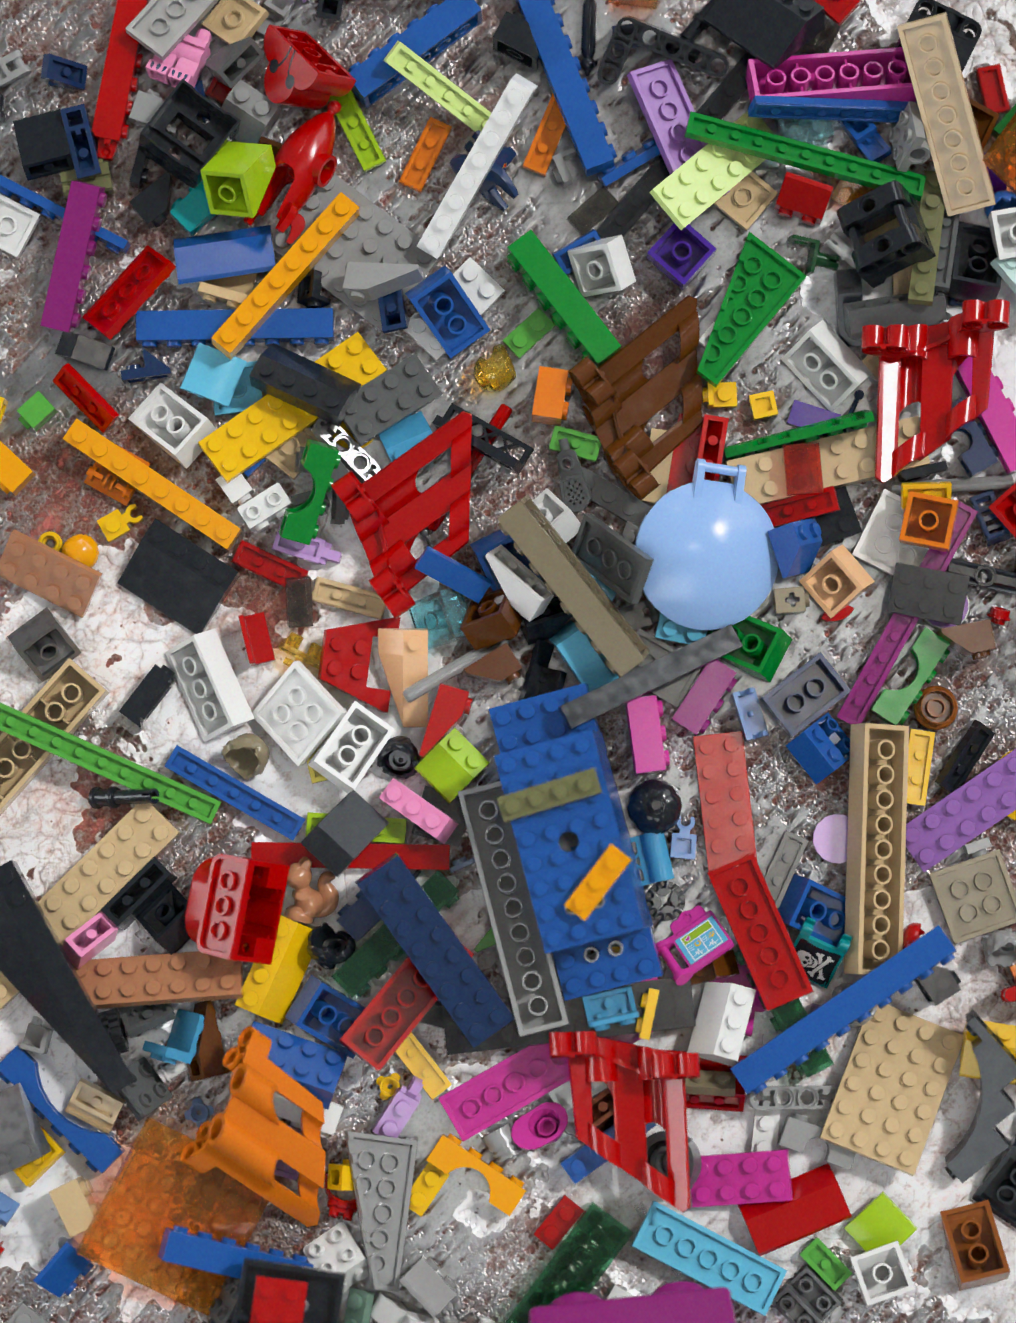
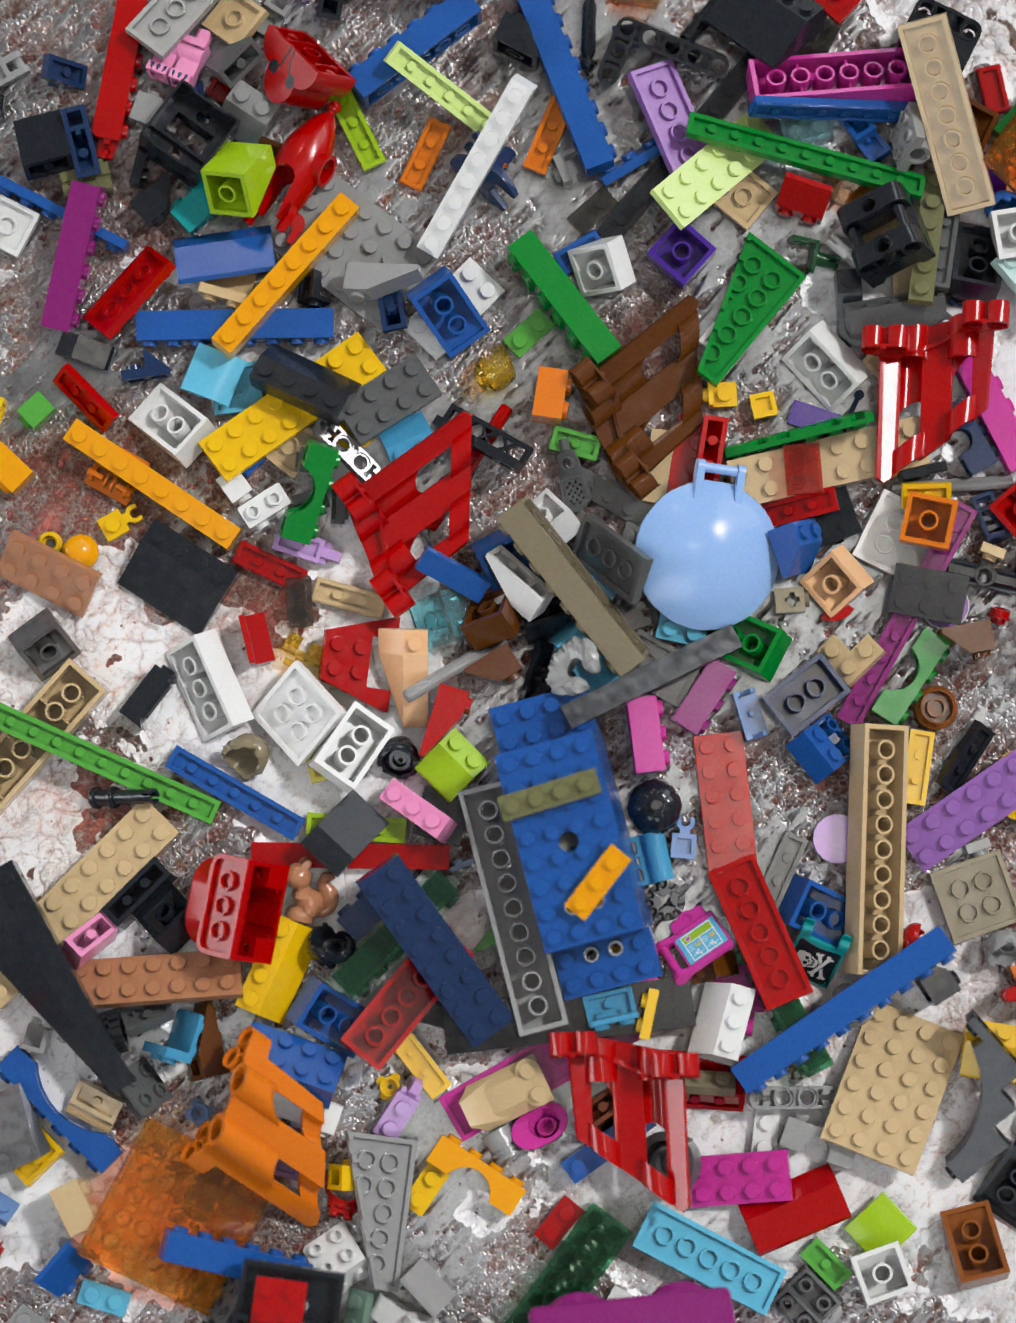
none -> medium azure plate [76,1277,133,1318]
none -> tan slope [459,1054,555,1132]
none -> light grey piece [545,636,601,696]
none -> tan plate [816,634,887,687]
none -> tan plate [977,541,1007,563]

